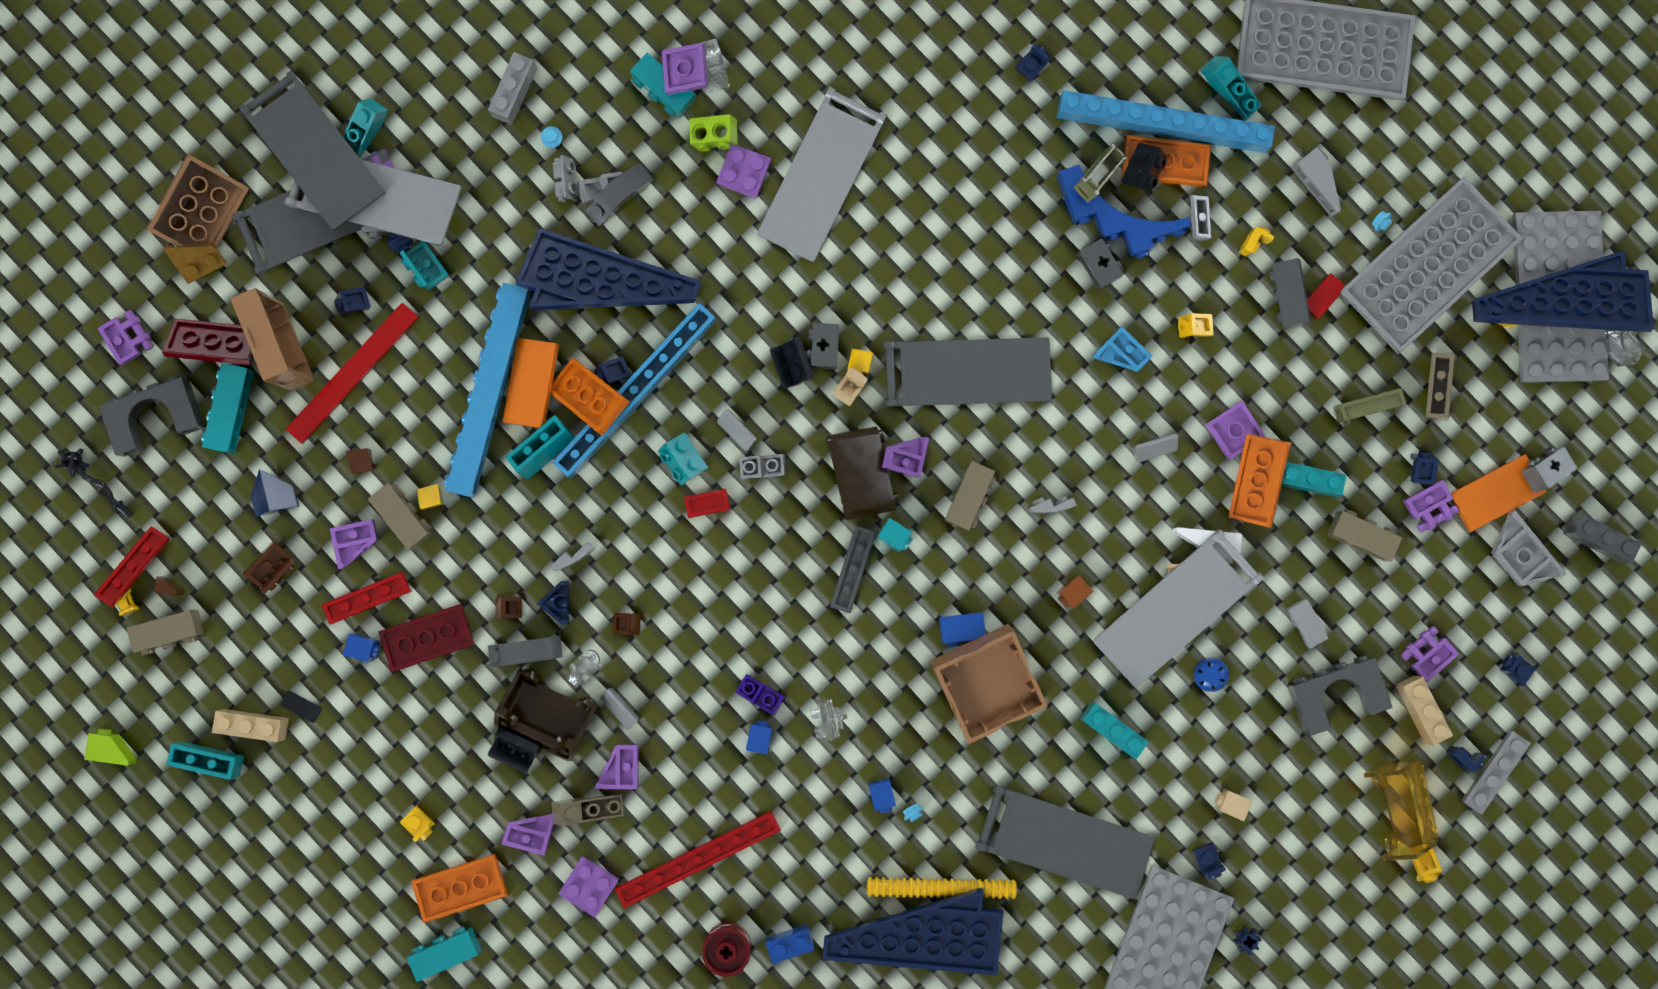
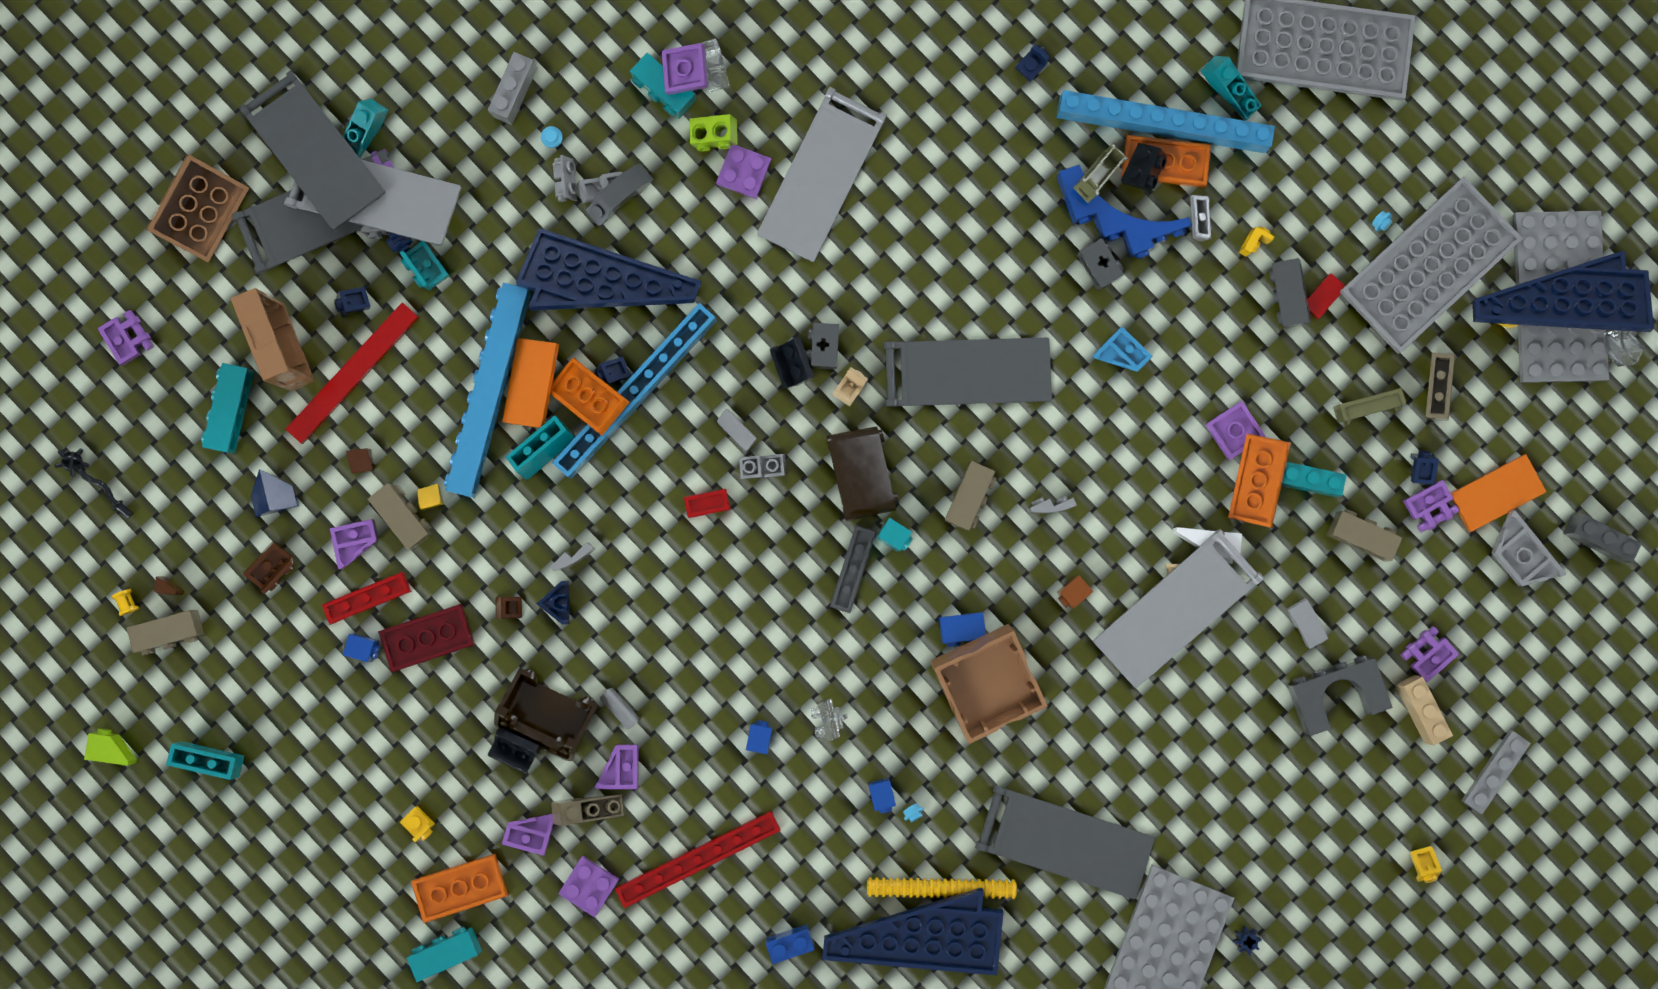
red tile [94,526,170,608] -> none
dark grey arch [99,376,206,457] -> none
dark red tile [162,318,253,365] -> none
pearl gold wing [164,244,227,284] -> none
tan brick [212,709,289,742] -> none
black sticker [281,690,322,723] -> none
dark grey arch [488,636,563,667] -> none
clear hips [567,650,601,686] -> none
reddish brown slope [613,613,641,635] -> none
teal bracket [658,432,708,486] -> none
dark red wheel [702,922,752,977] -> none
dark purple slope [735,674,786,716] -> none
yellow slope [847,349,873,375] -> none
medium lavender wing [882,437,929,478] -> none
teal brick [1079,701,1149,760] -> none
light grey slope [1132,433,1178,462] -> none
yellow bracket [1178,313,1213,338] -> none
dark blue bracket [1192,842,1226,879] -> none
blue helmet [1193,658,1229,692] -> none
tan brick [1215,788,1253,821] -> none
light grey slope [1291,148,1341,217] -> none
clear yellow windscreen [1364,759,1438,861] -> none
dark blue bracket [1446,746,1487,773] -> none
dark blue bracket [1500,653,1536,686] -> none
brick [1521,446,1577,493] -> none

